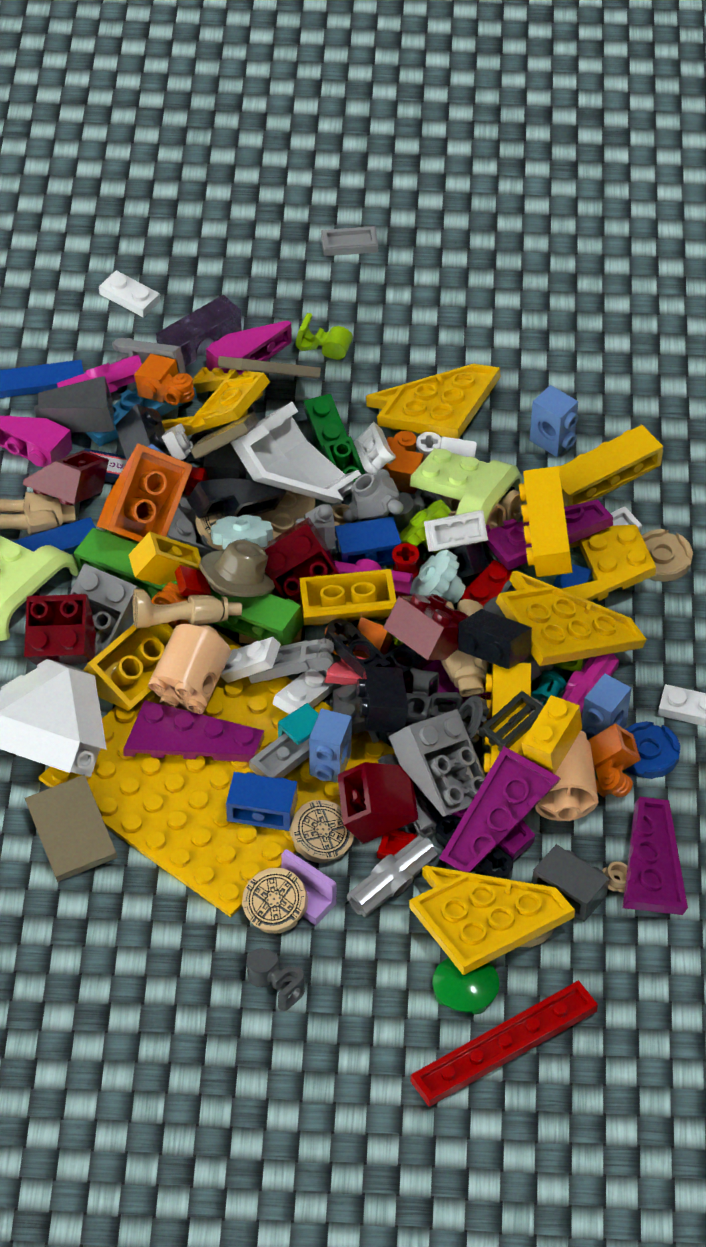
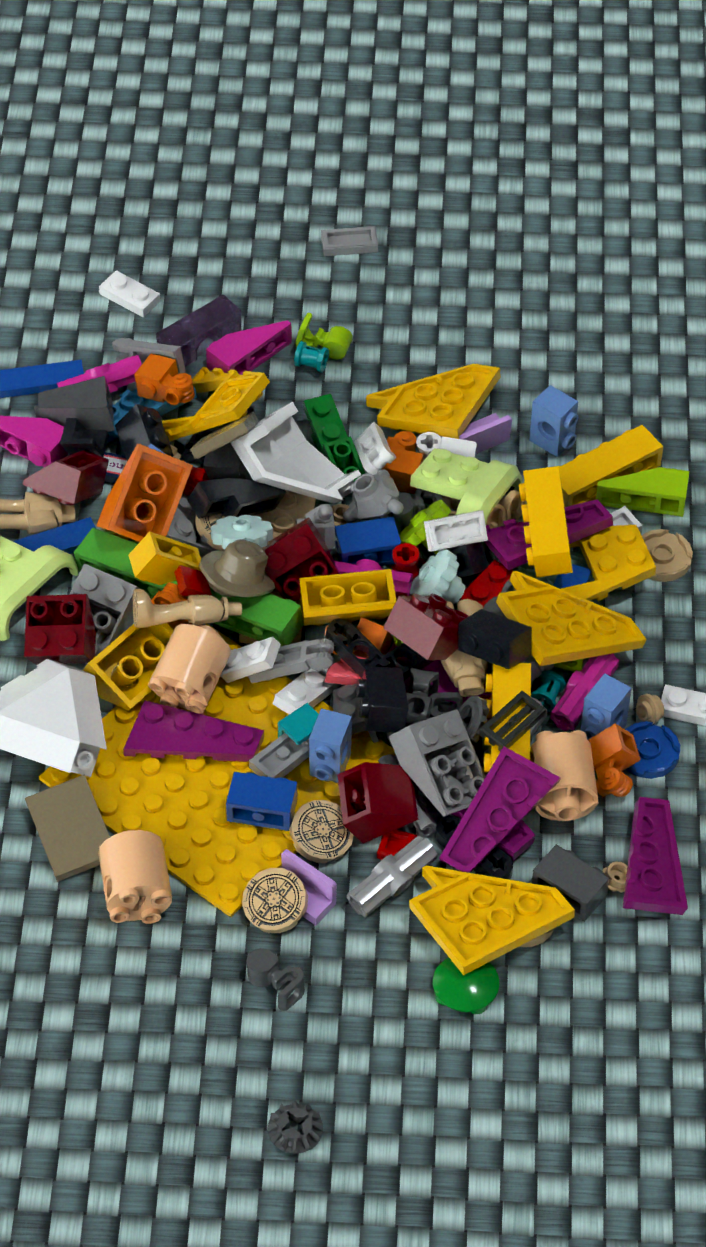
white plate [162,423,193,460] -> none
dark tan tile [218,356,321,379] -> none
red plate [410,980,598,1107] -> none
yellow brick [522,695,582,774] -> none
none -> black panel [60,418,109,457]
none -> light nougat cylinder [98,830,172,924]
none -> dark grey gear [268,1101,323,1154]
none -> teal bush [294,341,329,373]
none -> lavender panel [459,413,512,454]
none -> lime slope [596,467,689,517]
none -> tan plate [636,694,664,725]

